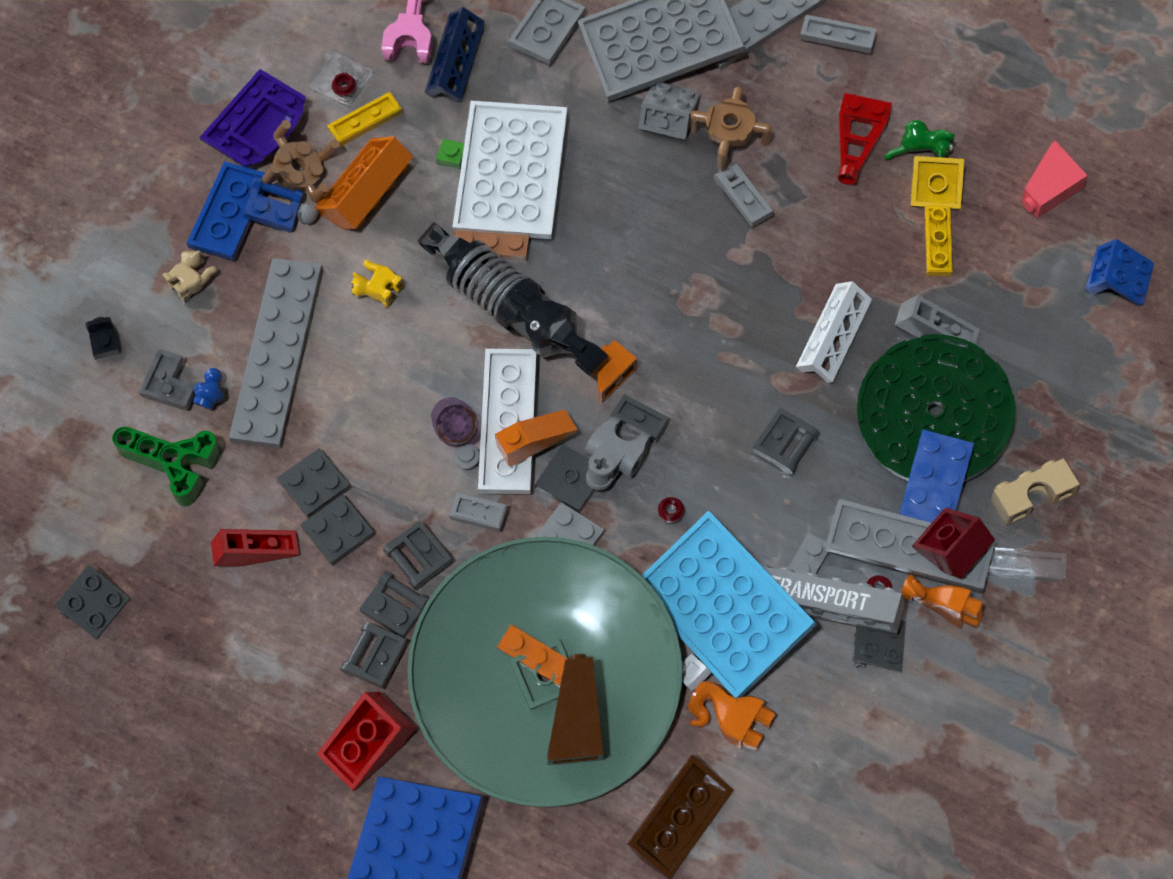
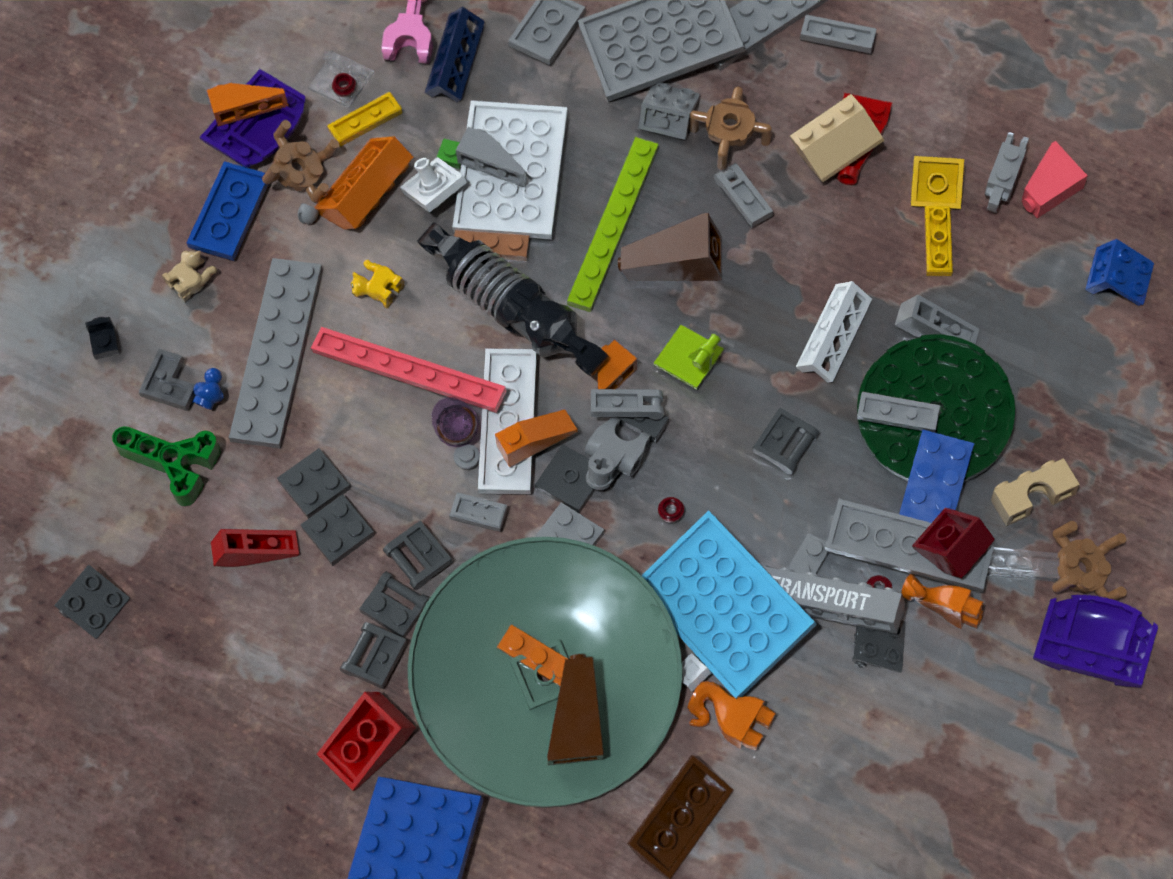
blue plate [243,175,303,233] -> none
green animal [884,120,955,160] -> none
none -> orange slope [207,83,288,126]
none -> coral plate [311,327,507,413]
none -> white plate [400,157,467,212]
none -> light grey slope [456,127,527,188]
none -> lime plate [567,137,658,313]
none -> light grey plate [591,389,664,420]
none -> reddish brown slope [618,213,722,281]
none -> lime plate [653,325,724,390]
none -> tan slope [790,94,884,183]
none -> light grey plate [857,392,940,433]
none -> light grey hinge [985,132,1029,213]
none -> dark purple slope [1033,595,1158,687]
none -> medium nougat plate [1052,521,1127,600]

